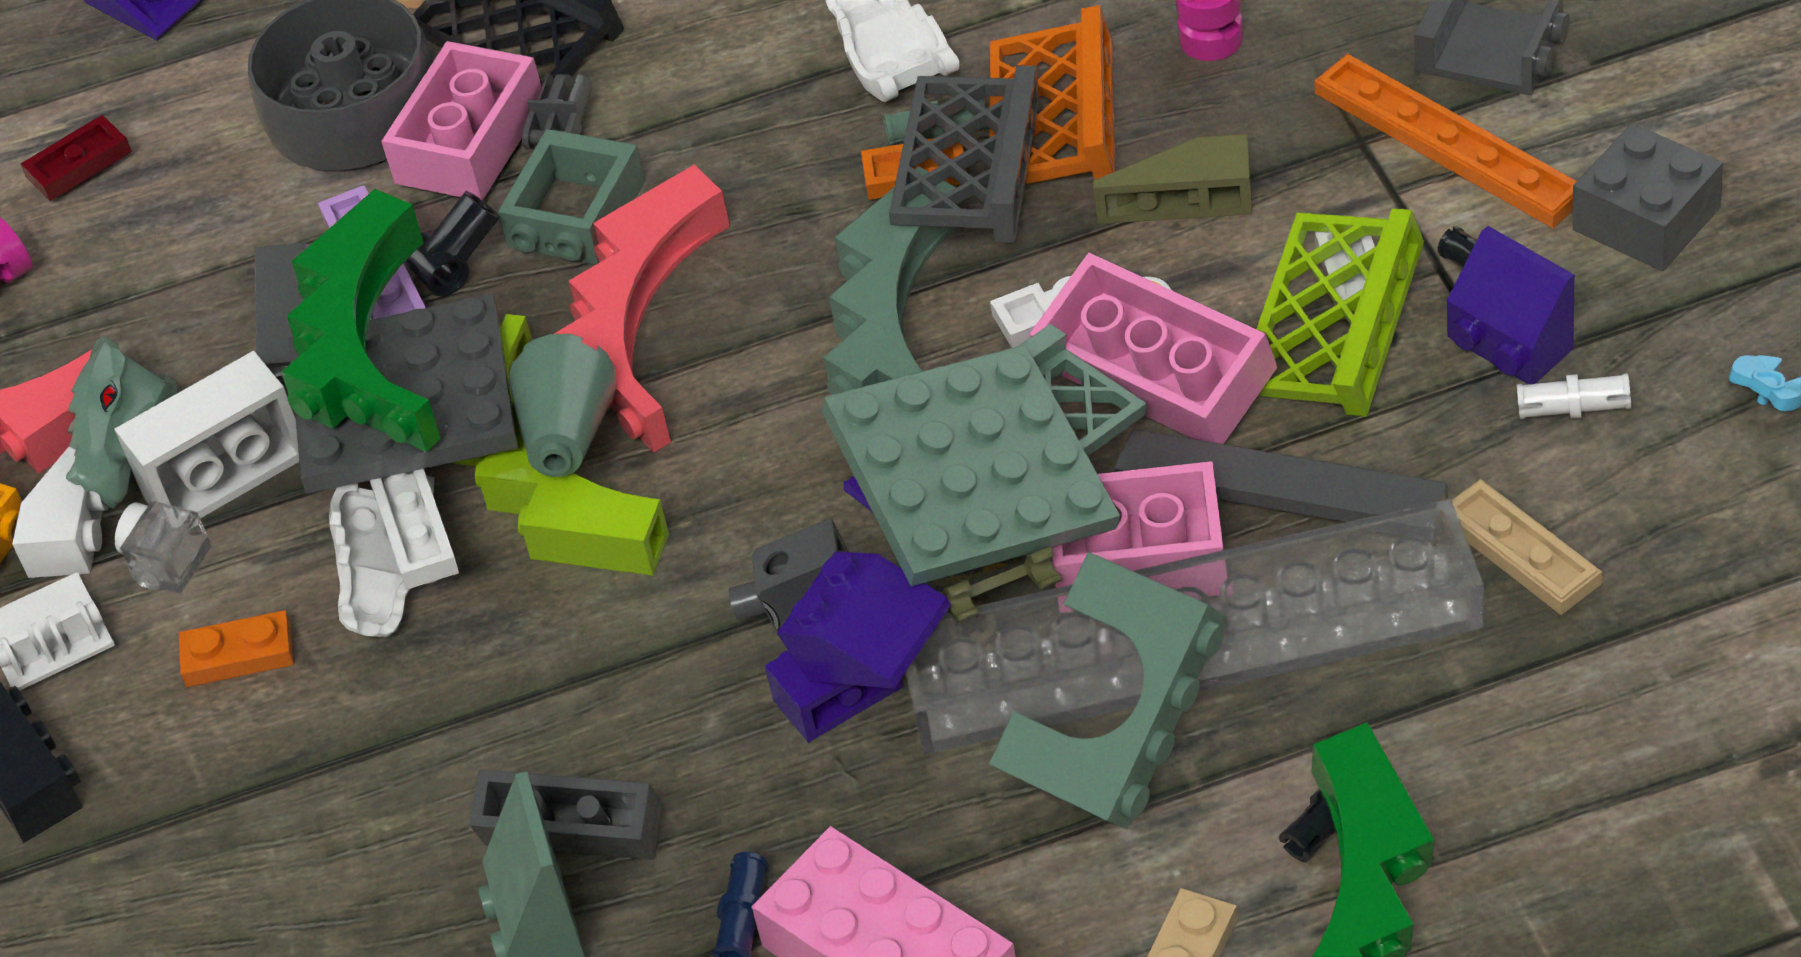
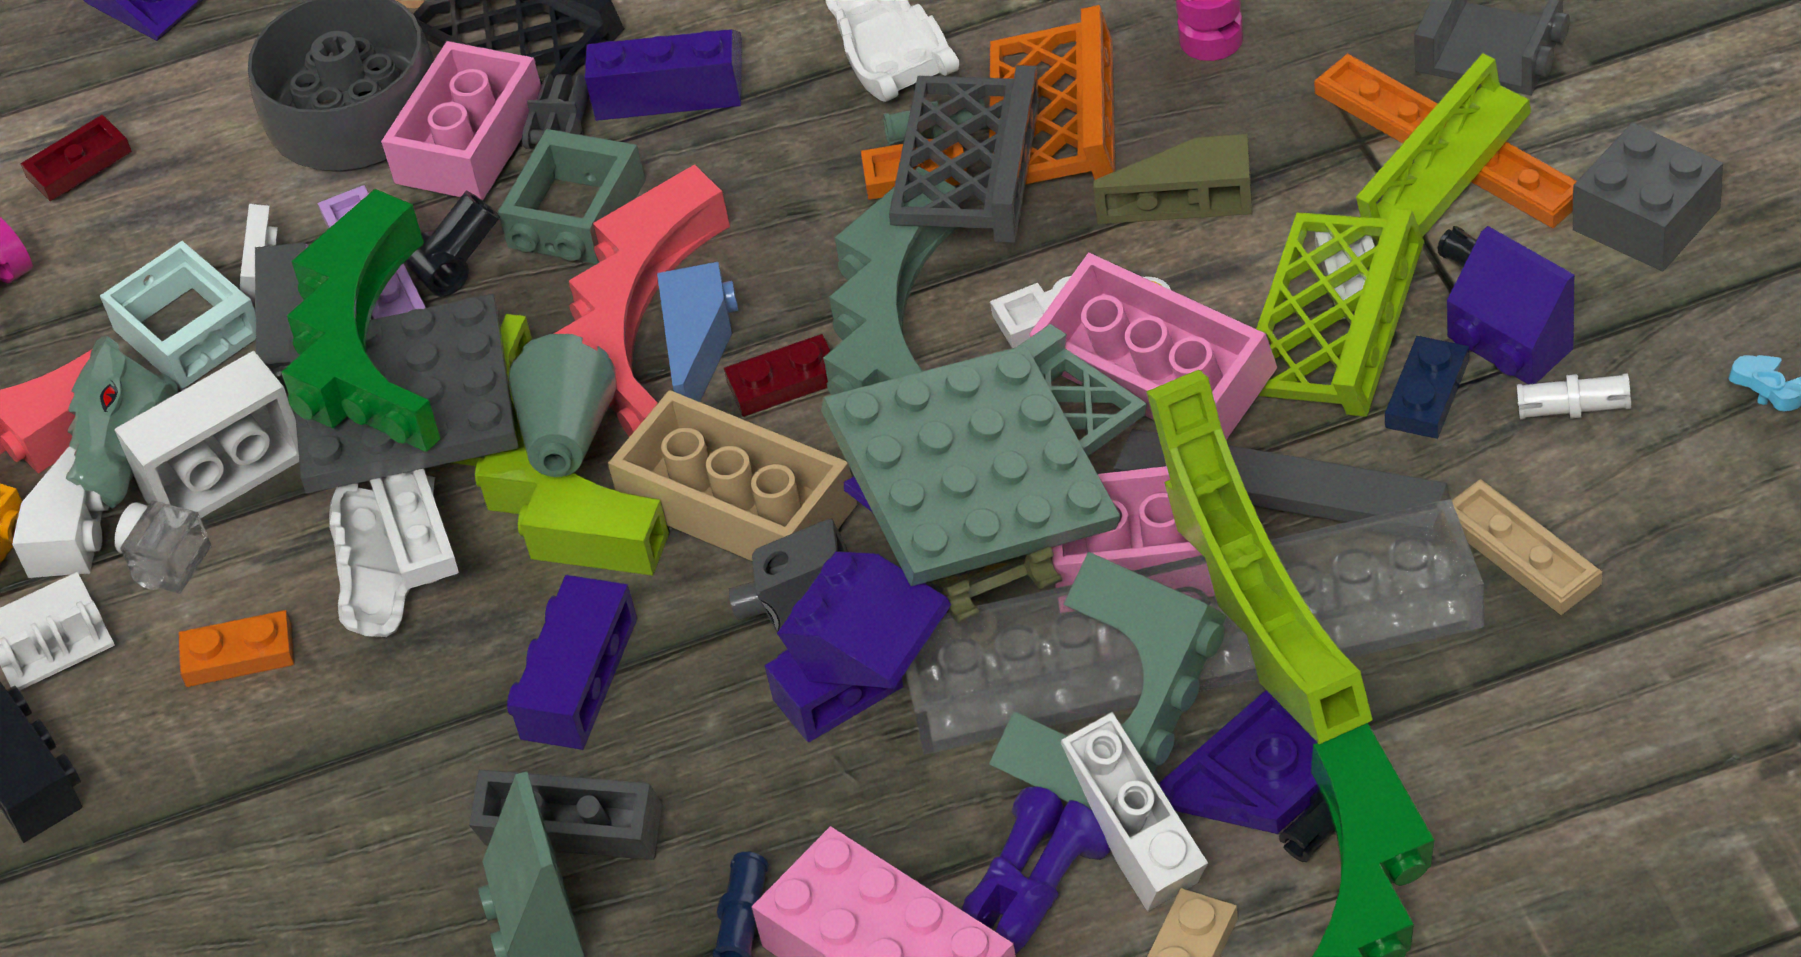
none -> light aqua window [100,241,256,390]
none -> white plate [240,204,278,309]
none -> dark purple brick [507,575,637,750]
none -> dark purple slope [585,29,742,121]
none -> tan brick [608,390,857,561]
none -> medium blue slope [657,262,738,402]
none -> dark red plate [724,334,830,417]
none -> dark purple piece [961,787,1111,955]
none -> white slope [1061,712,1208,912]
none -> lime arch [1146,369,1373,744]
none -> dark purple wing [1158,690,1319,834]
none -> lime fence [1356,53,1531,241]
none -> dark blue plate [1385,336,1469,439]

